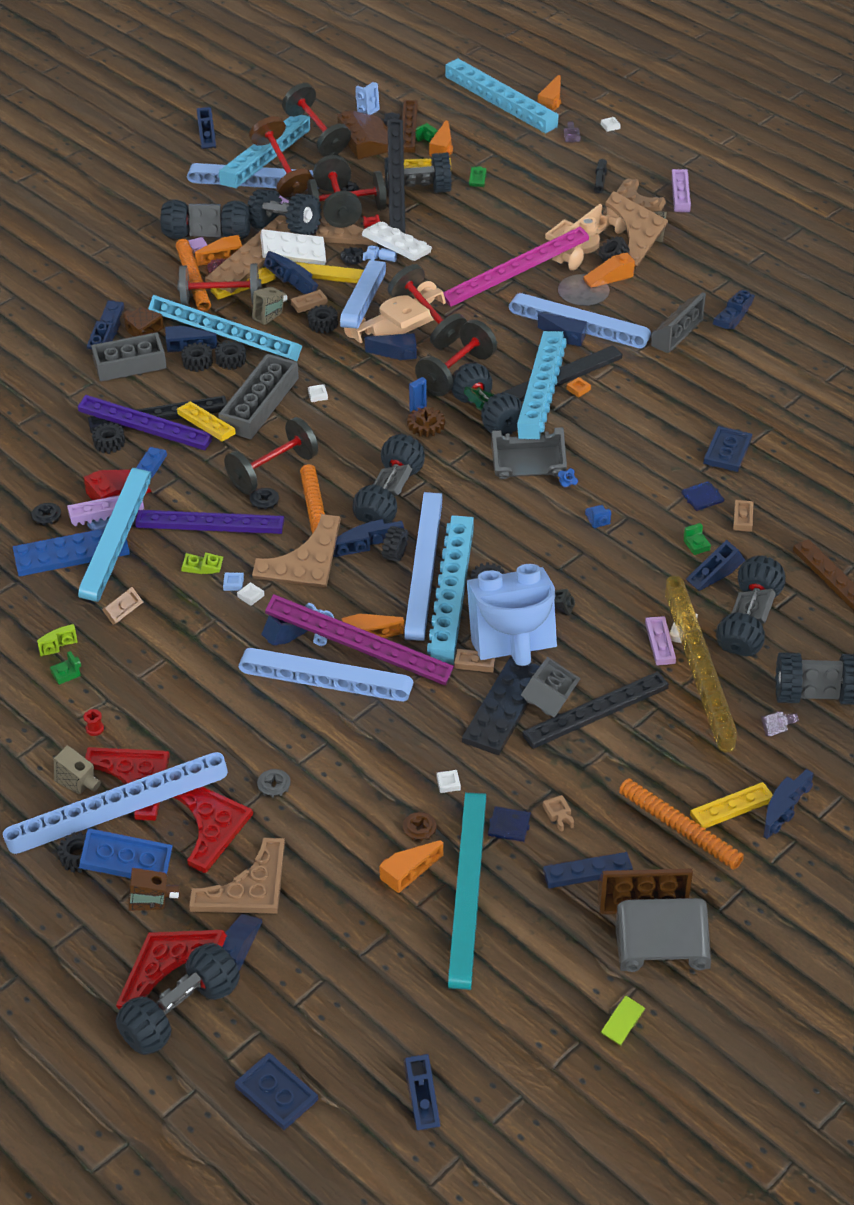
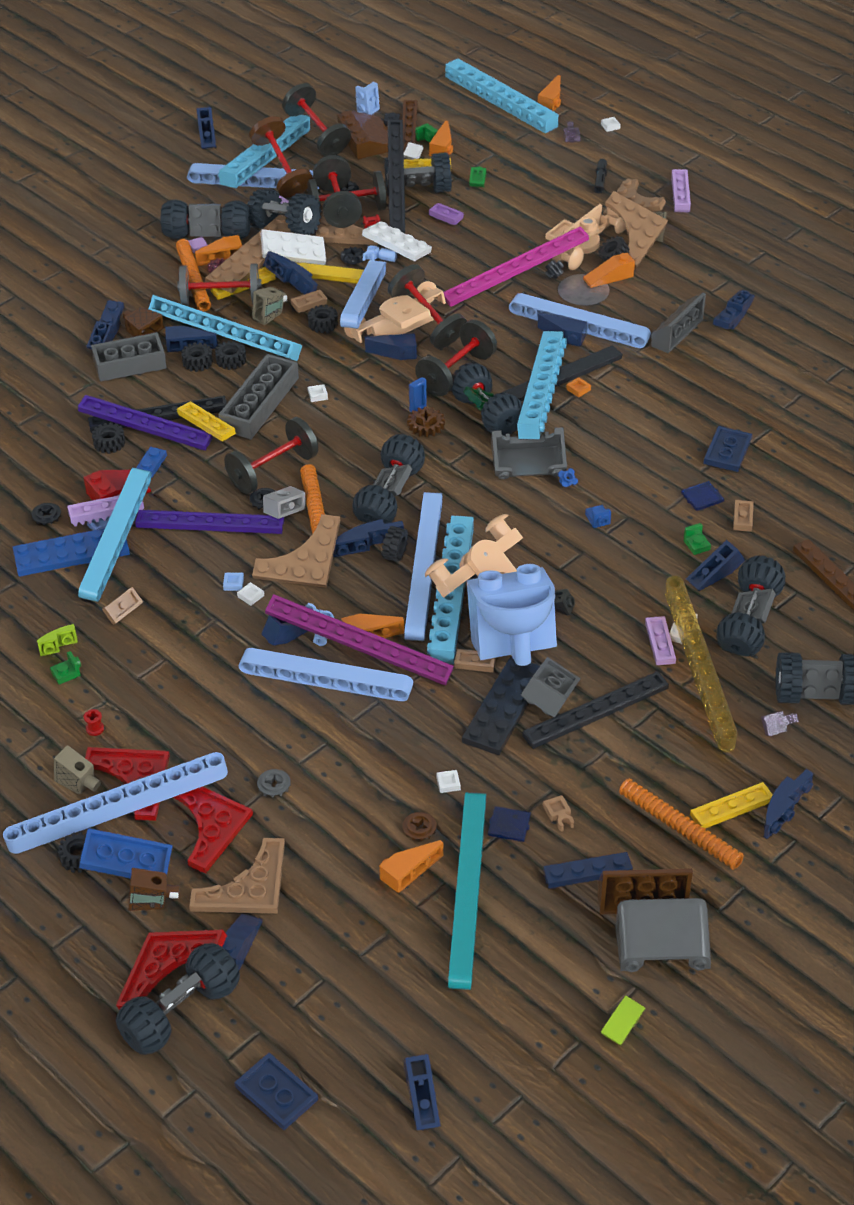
lime slope [181,552,223,574] -> none
none -> light grey brick [263,486,305,519]
none -> white tile [404,142,423,159]
none -> light nougat piece [425,514,523,598]
none -> medium lavender plate [429,203,463,225]
none -> black gear [545,259,564,279]

